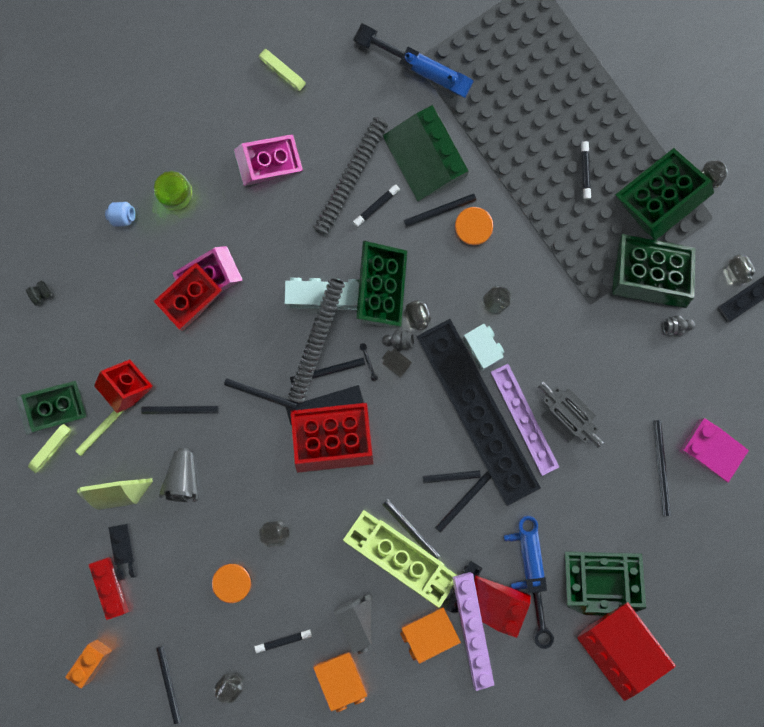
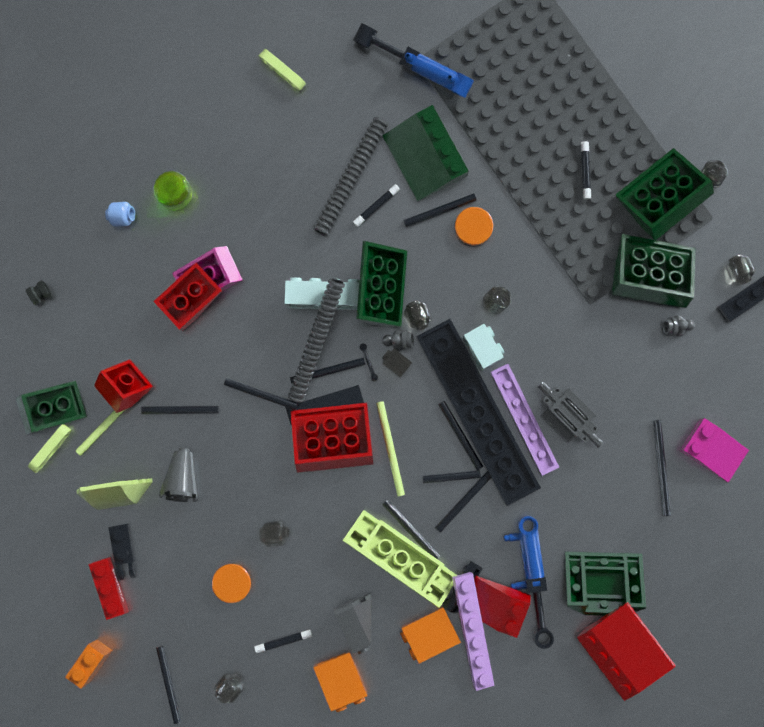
dark pink slope [234,134,303,186] -> none
none -> yellowish green piece [376,401,405,497]
none -> black bar [438,401,484,470]

